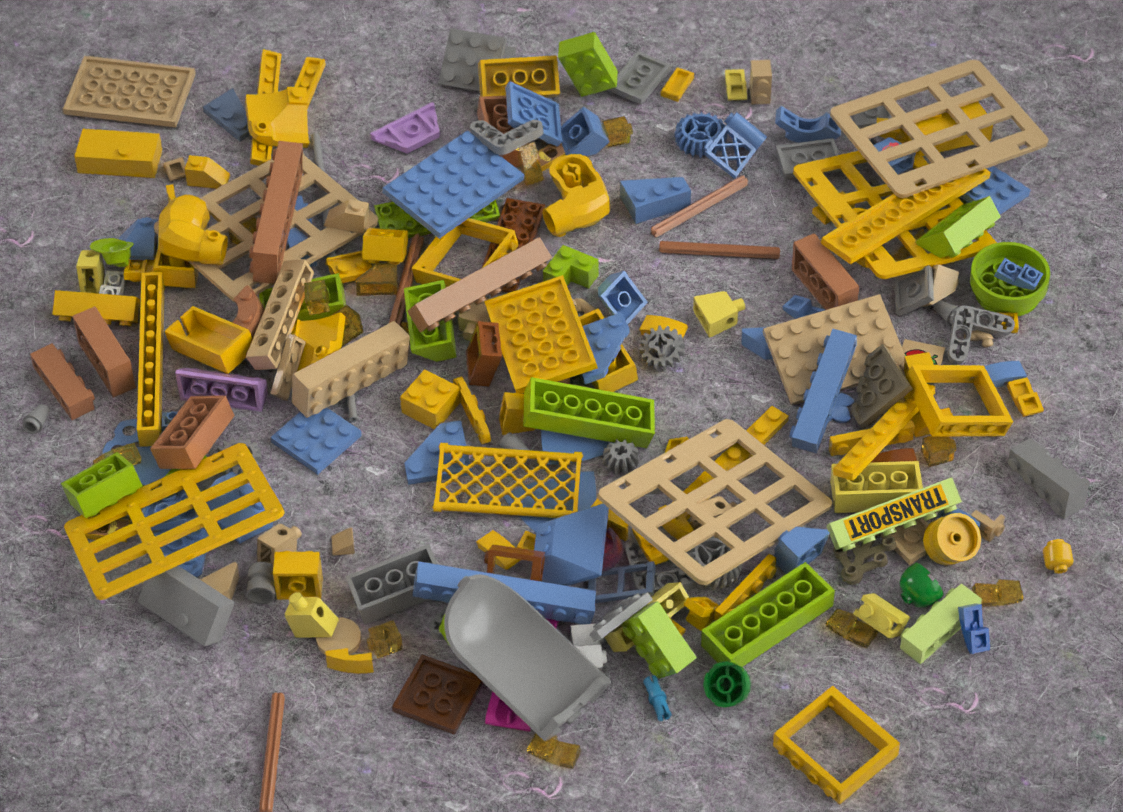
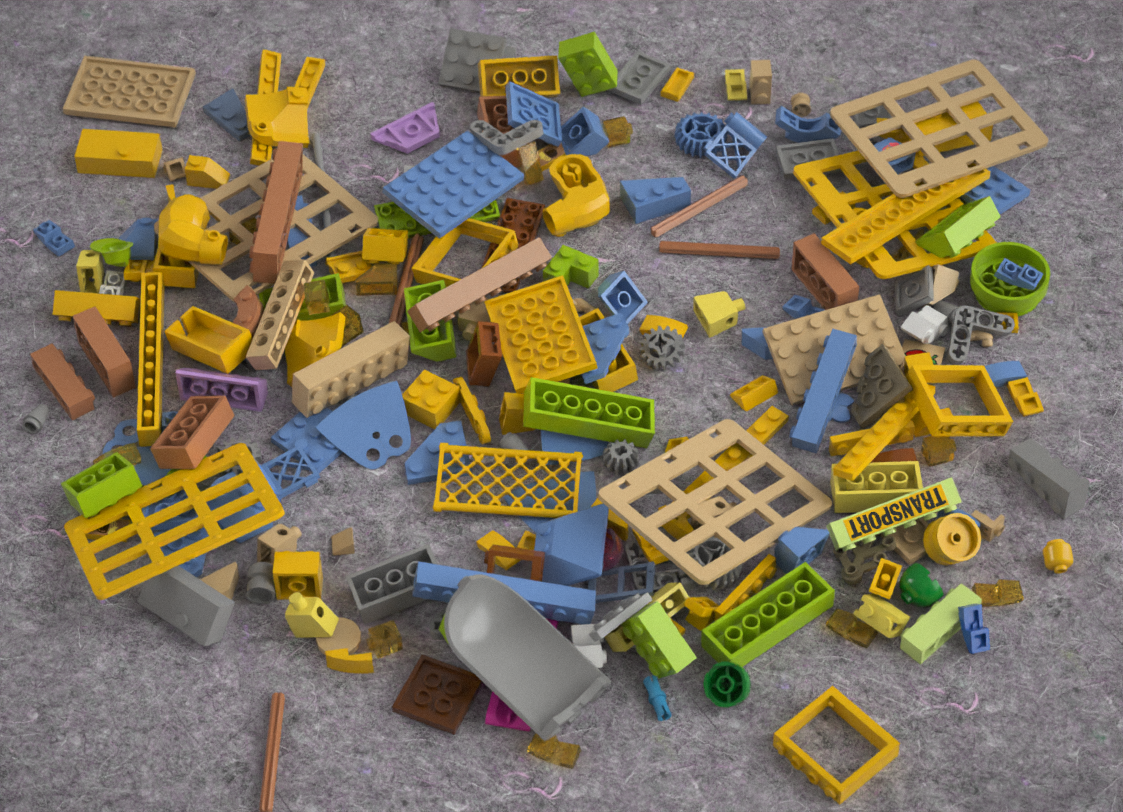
tan tile [270,334,306,401] -> none
tan slope [324,199,369,234] -> none
none -> medium blue slope [33,220,75,257]
none -> medium blue piece [247,445,320,502]
none -> medium blue piece [316,381,411,469]
none -> yellow slope [730,375,778,411]
none -> tan wheel [791,93,811,117]
none -> yellow slope [869,558,902,599]
none -> white brick [901,305,949,344]

